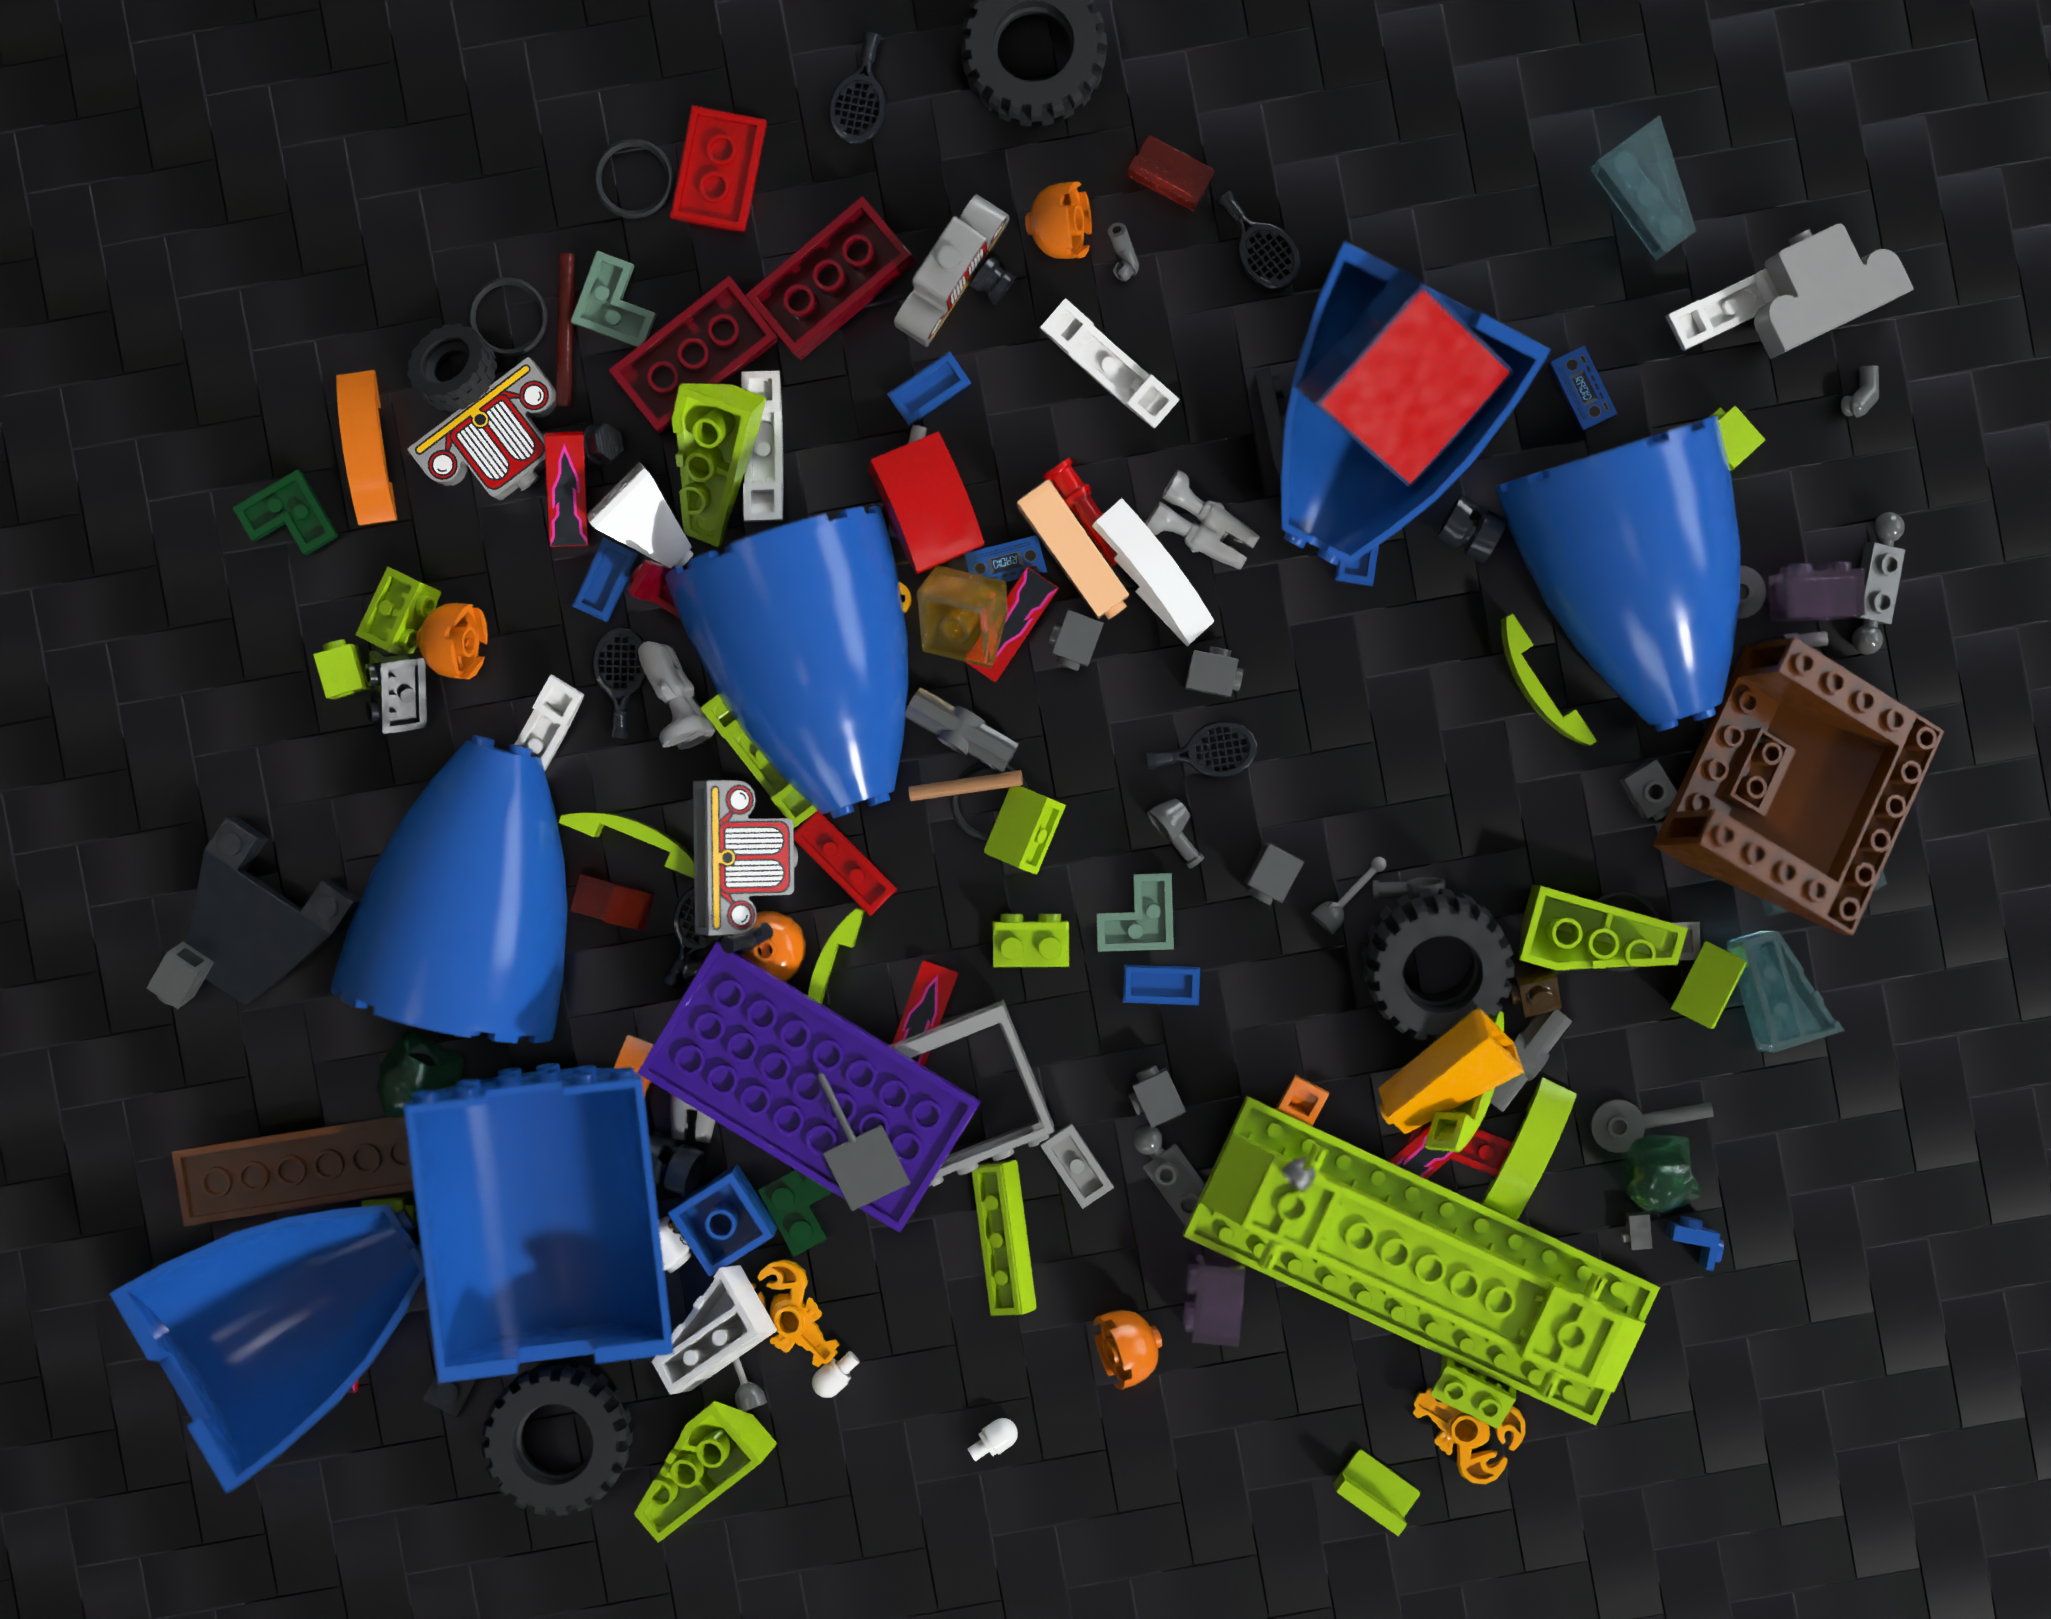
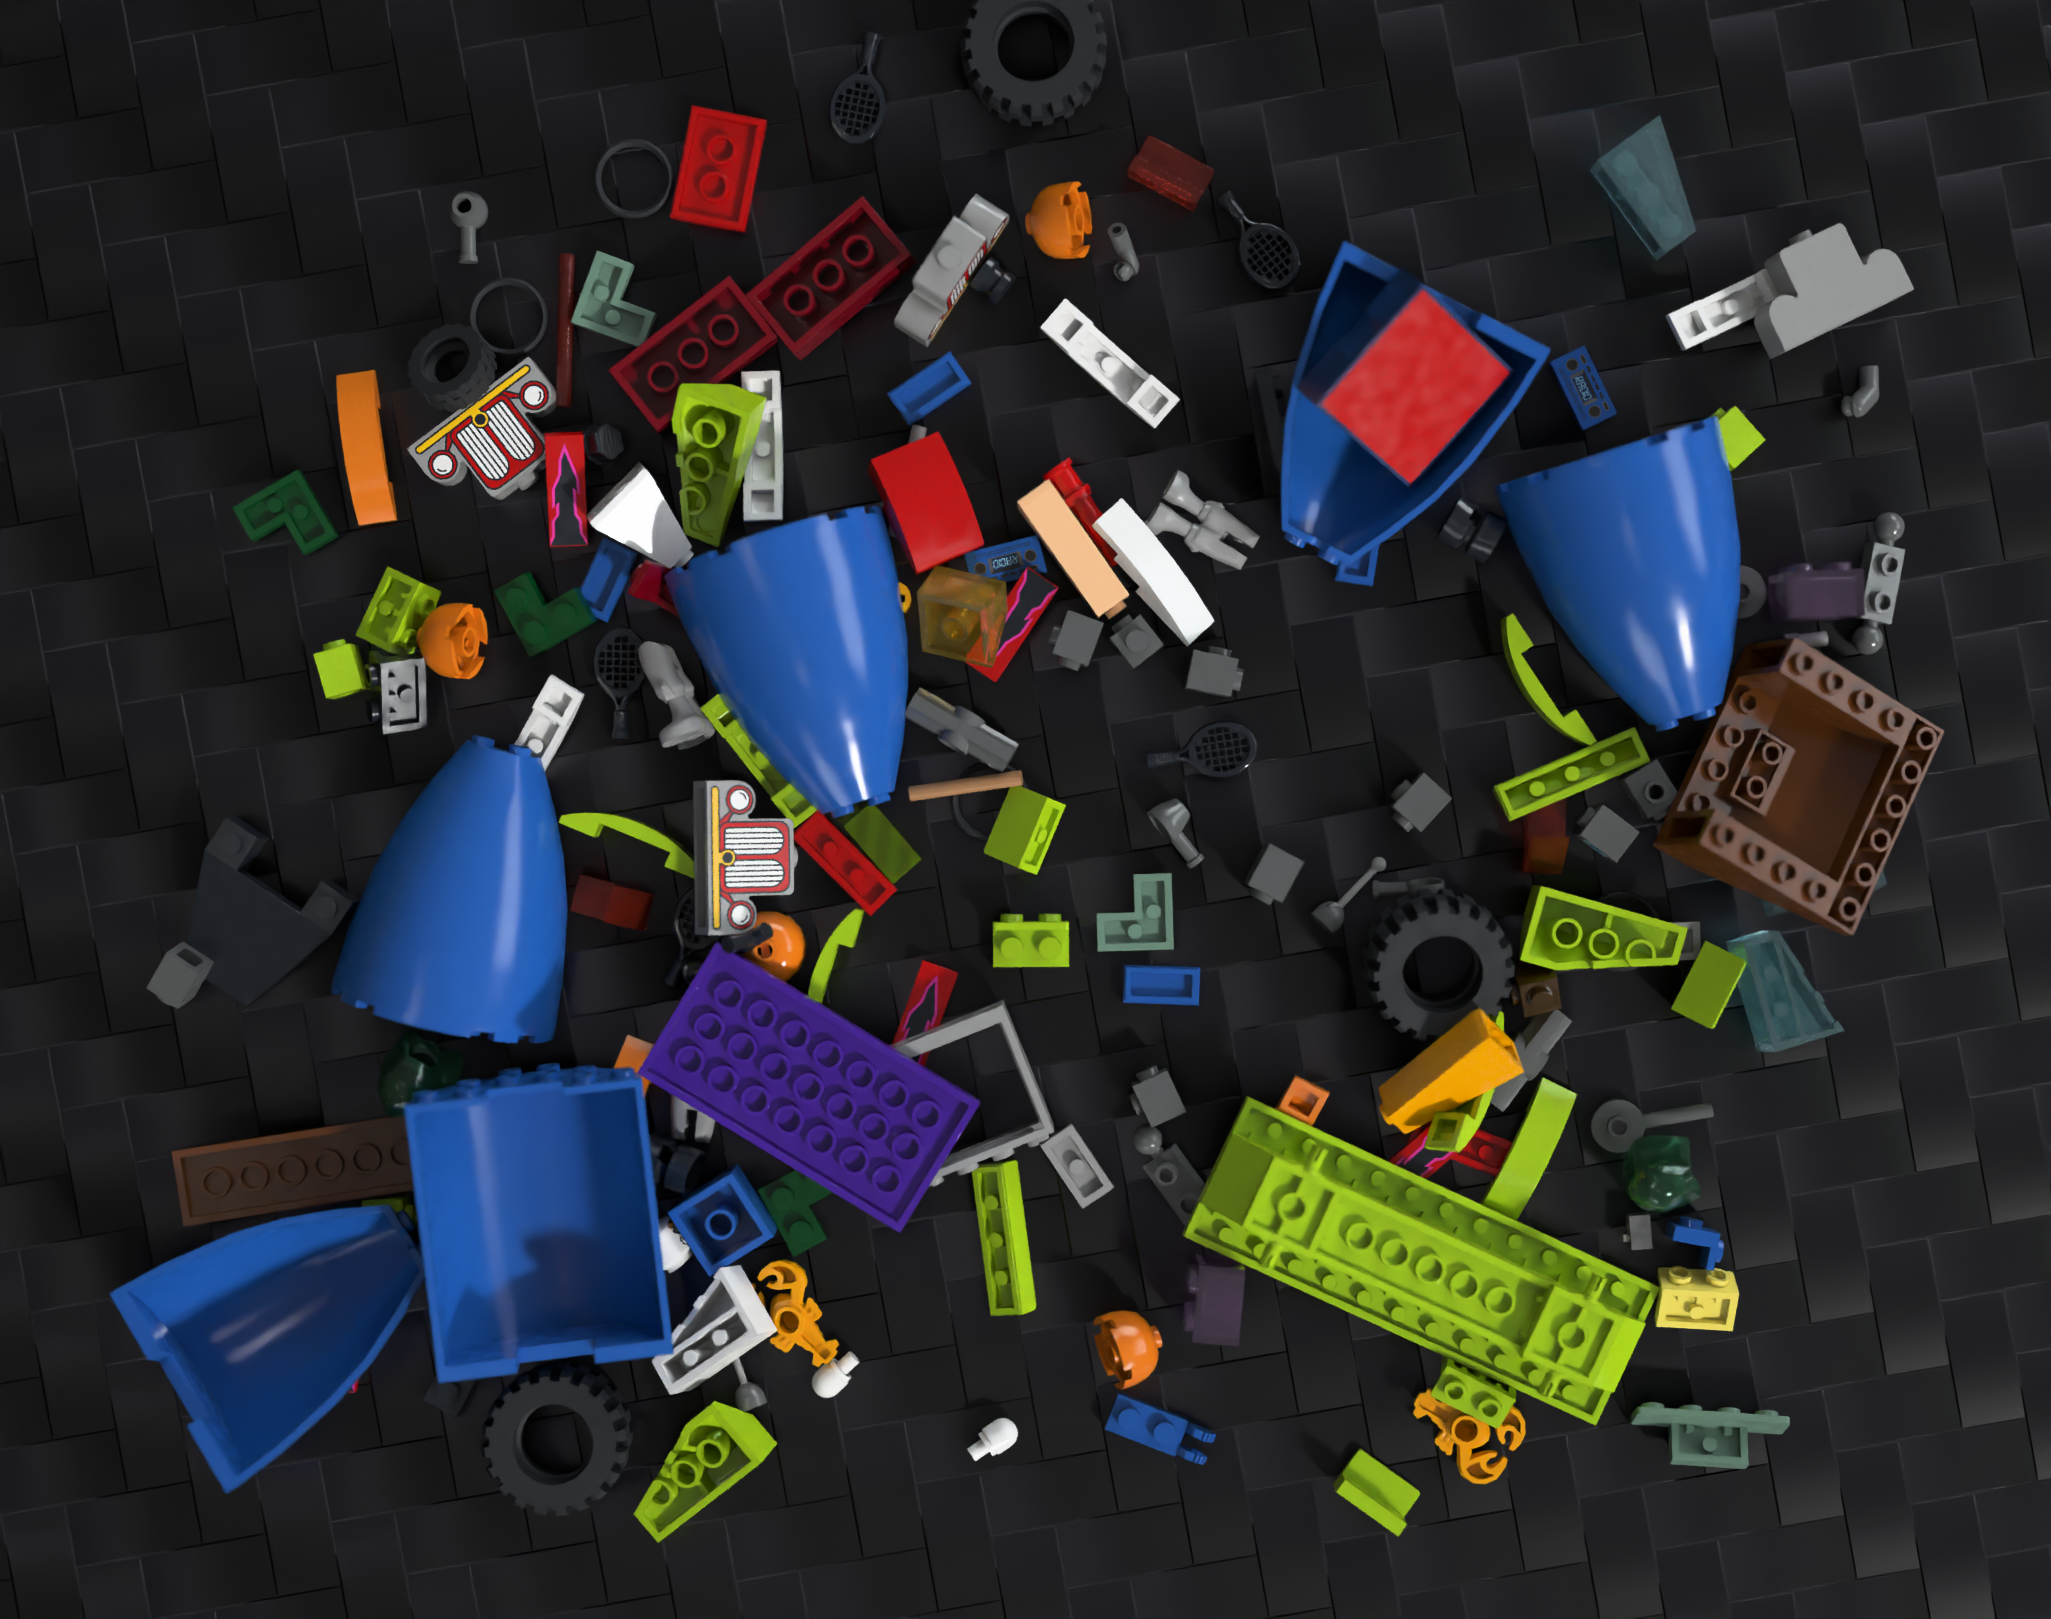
dark grey piece [818,1073,911,1211] -> none
flat silver hinge [1281,1158,1316,1193] -> none
none -> dark grey bar [449,191,488,264]
none -> dark green plate [494,572,597,658]
none -> clear neon green tile [844,805,922,884]
none -> blue hinge [1104,1392,1216,1465]
none -> dark grey brick [1109,615,1164,670]
none -> dark grey brick [1389,773,1452,832]
none -> lime slope [1492,727,1651,822]
none -> clear red slope [1523,798,1569,874]
none -> dark grey brick [1574,804,1640,863]
none -> sand green bracket [1631,1402,1790,1469]
none -> light yellow bracket [1654,1266,1739,1331]

